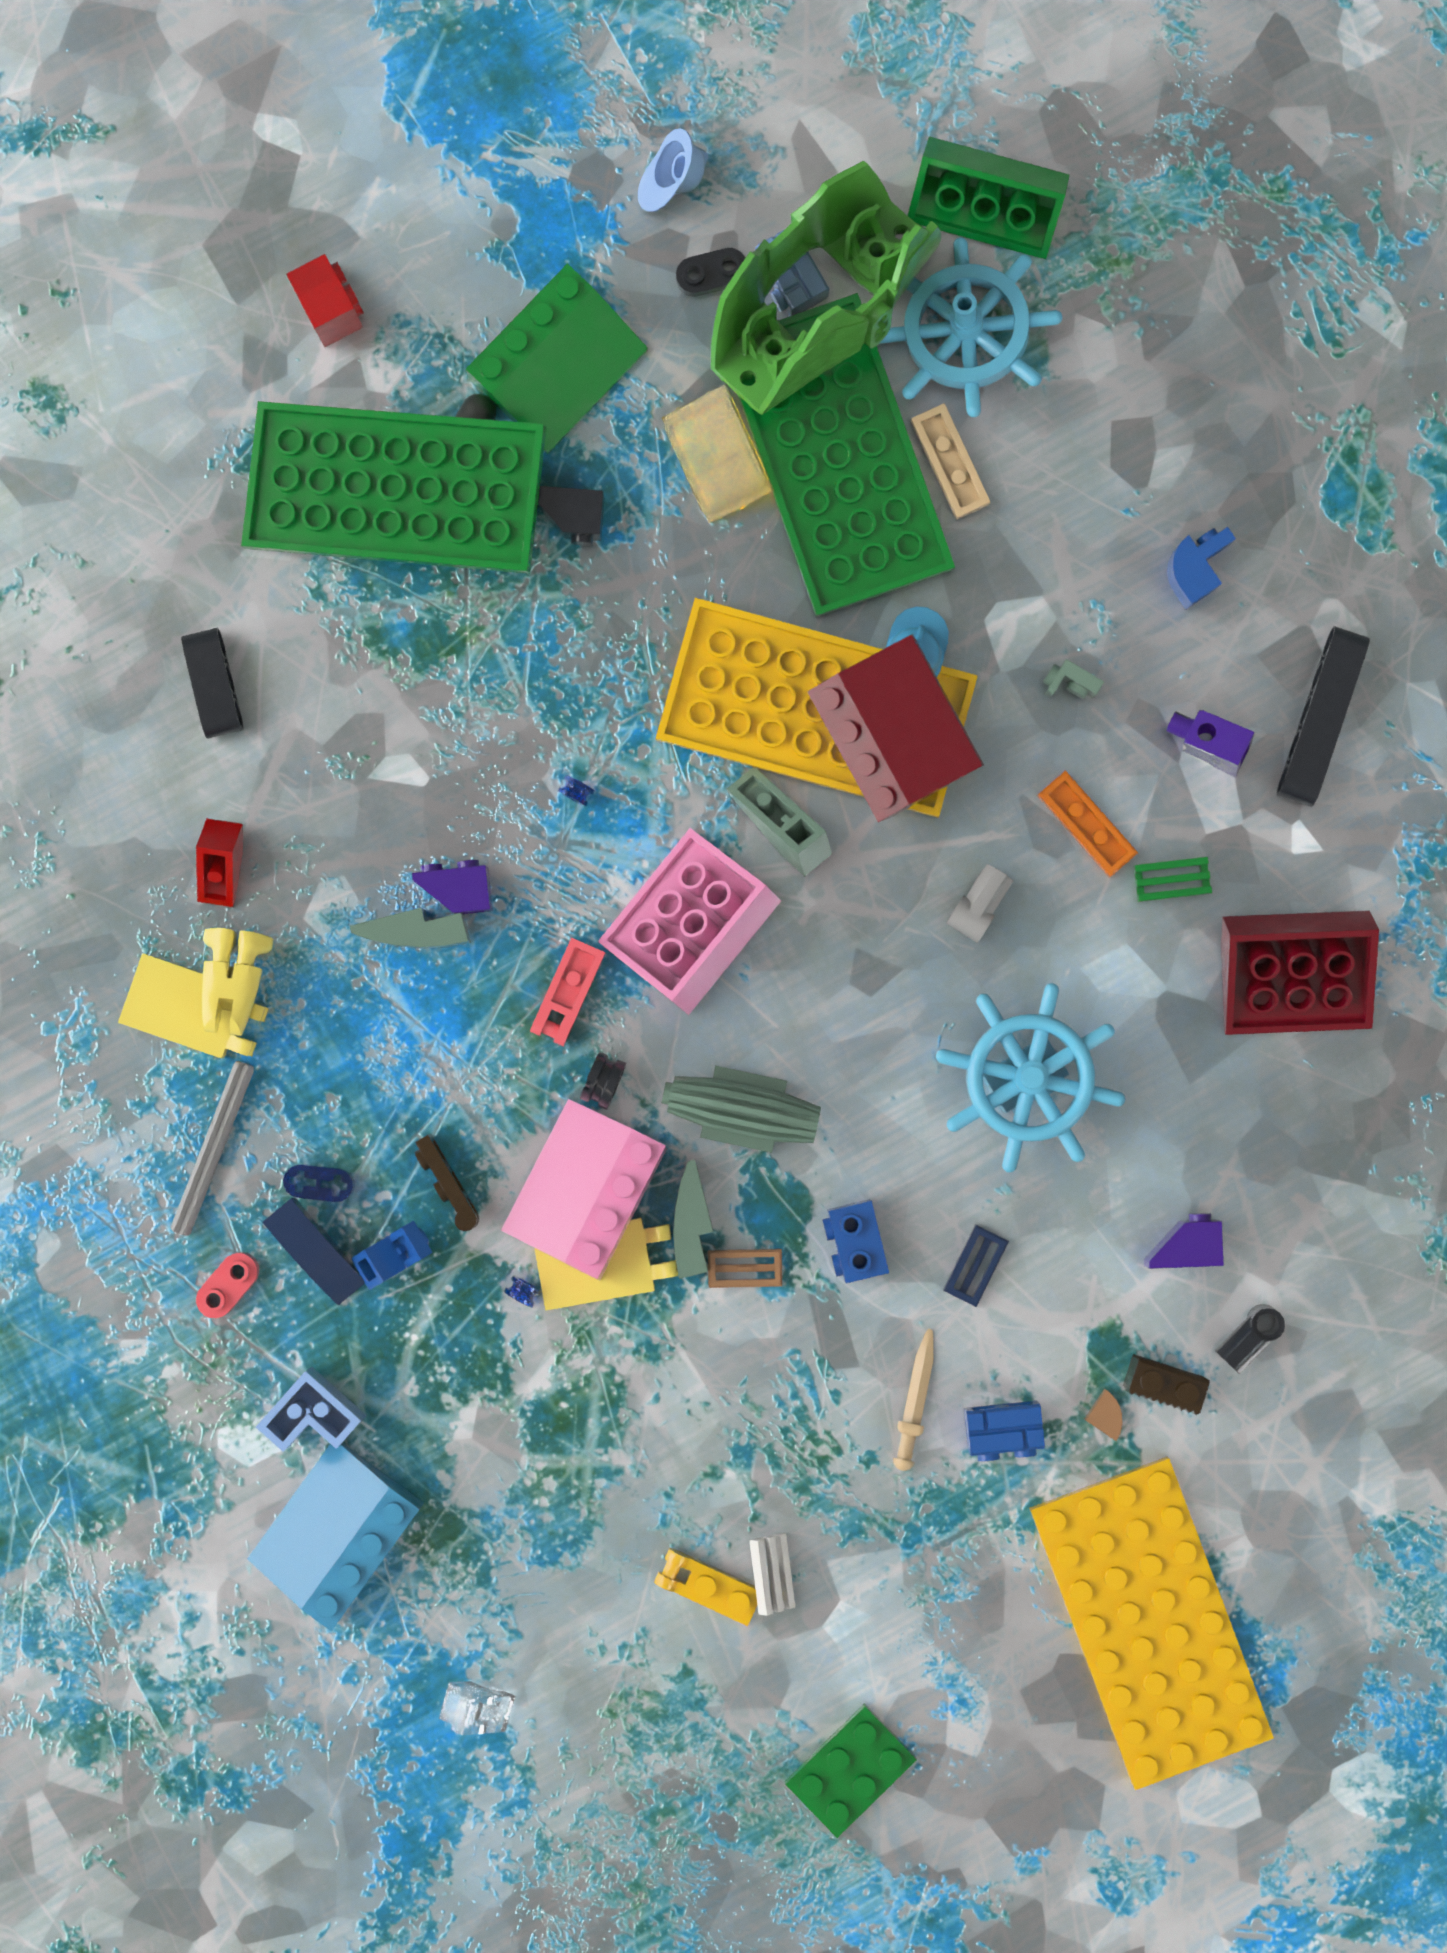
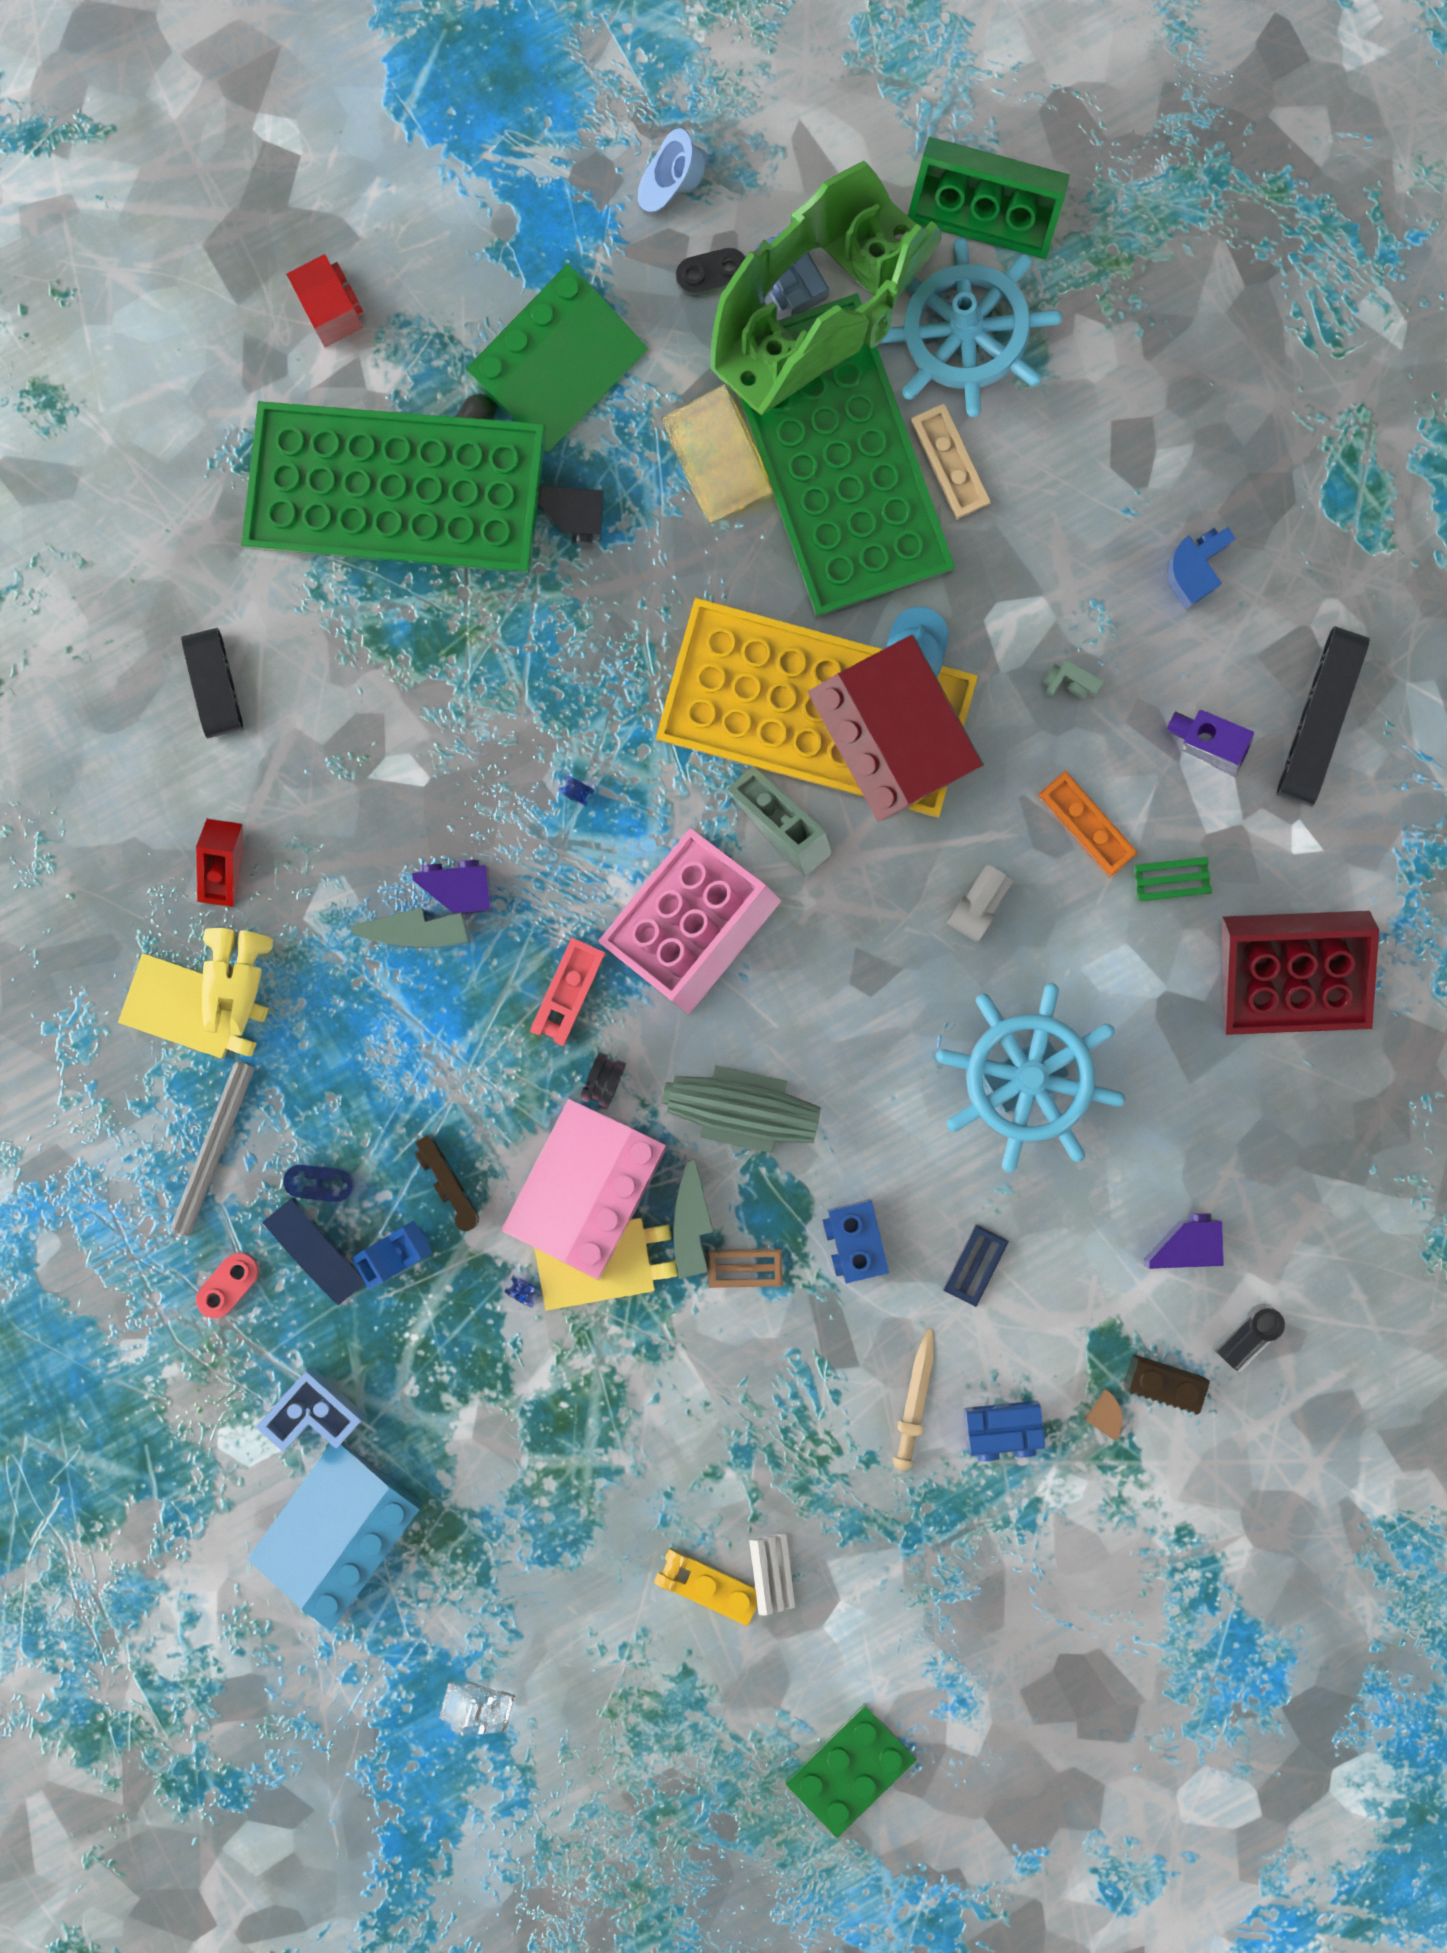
yellow plate [1029,1457,1274,1790] -> none

